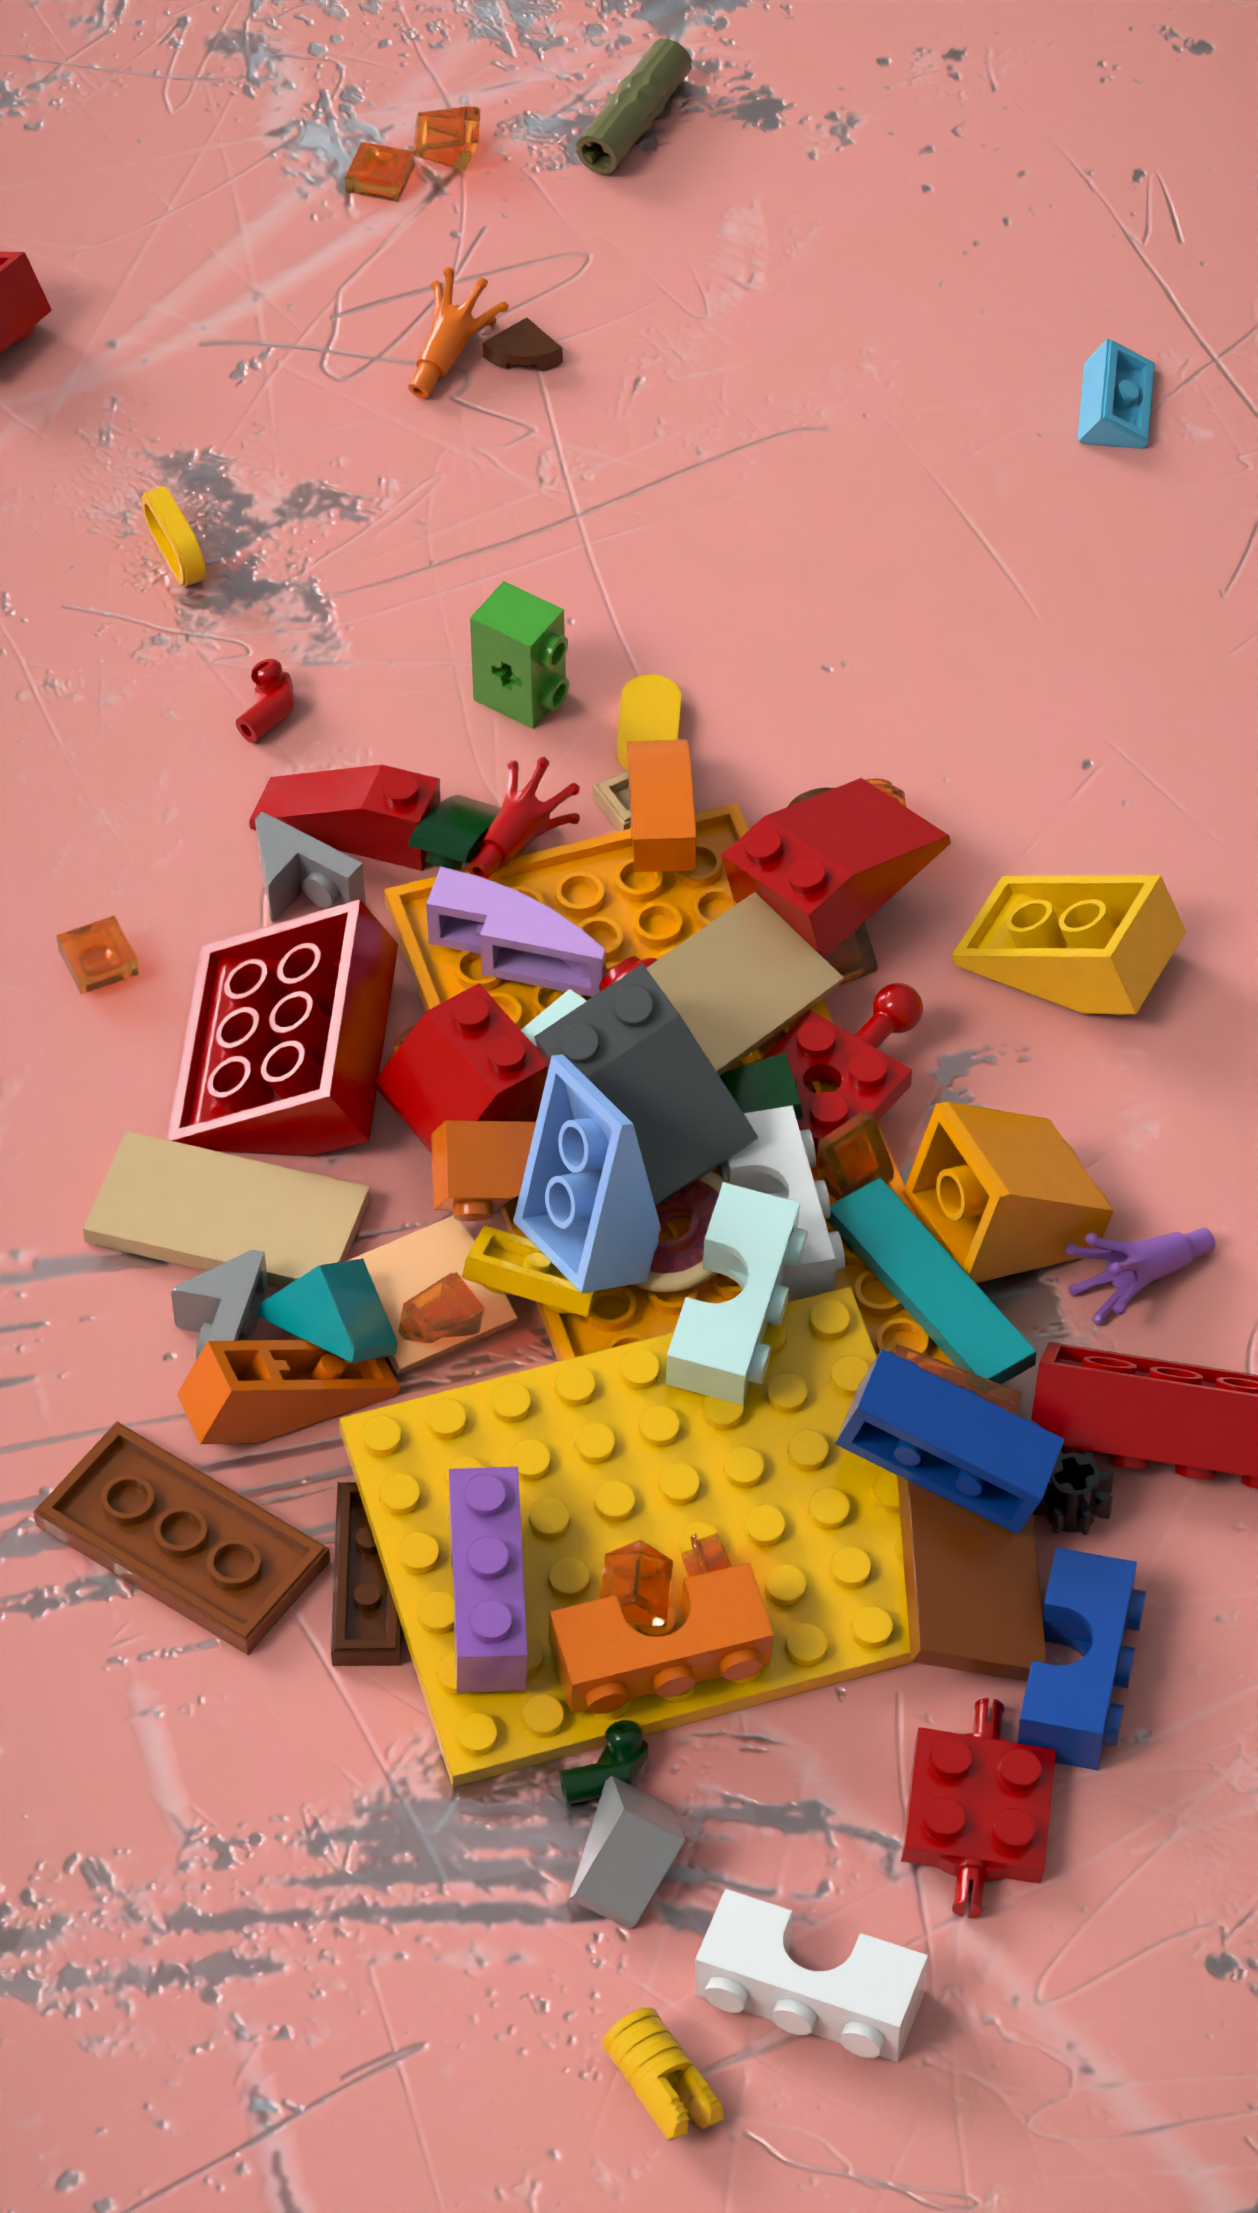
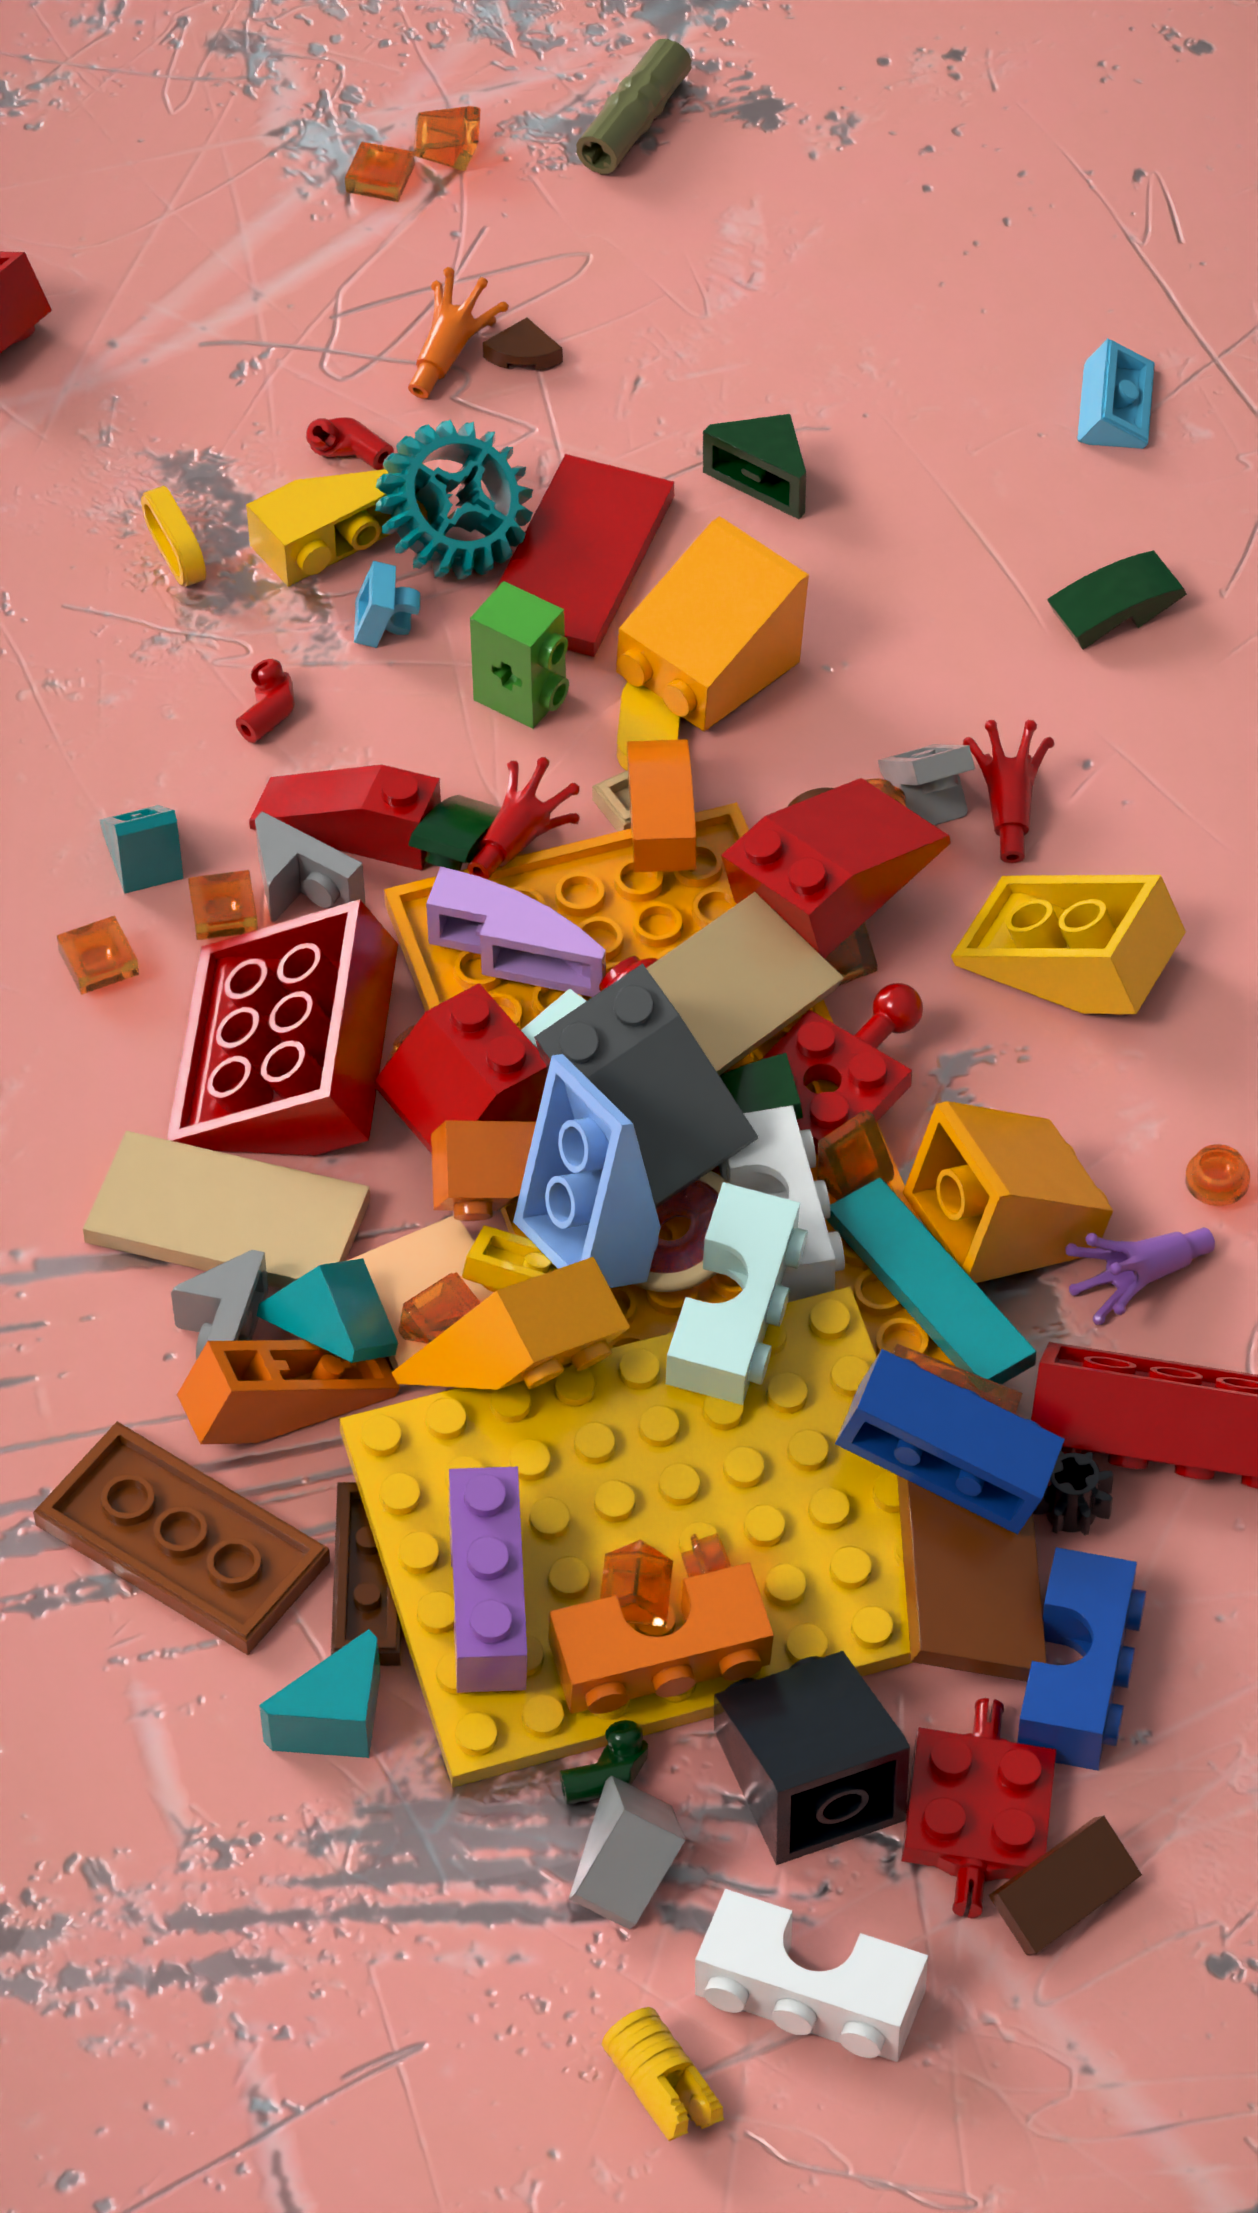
none -> teal slope [99,805,184,894]
none -> clear orange plate [188,870,258,940]
none -> yellow slope [246,465,427,587]
none -> teal slope [259,1629,381,1758]
none -> red arm [306,417,394,470]
none -> medium azure tile [354,561,420,648]
none -> teal gear [375,419,533,580]
none -> light orange slope [391,1256,630,1390]
none -> red tile [495,454,675,657]
none -> light orange slope [616,516,809,732]
none -> dark green slope [703,414,806,519]
none -> black slope [714,1651,910,1865]
none -> light grey slope [878,744,975,825]
none -> red piece [963,720,1055,863]
none -> reddish brown tile [988,1815,1142,1955]
none -> dark green slope [1047,550,1187,650]
none -> clear orange plate [1185,1144,1250,1206]

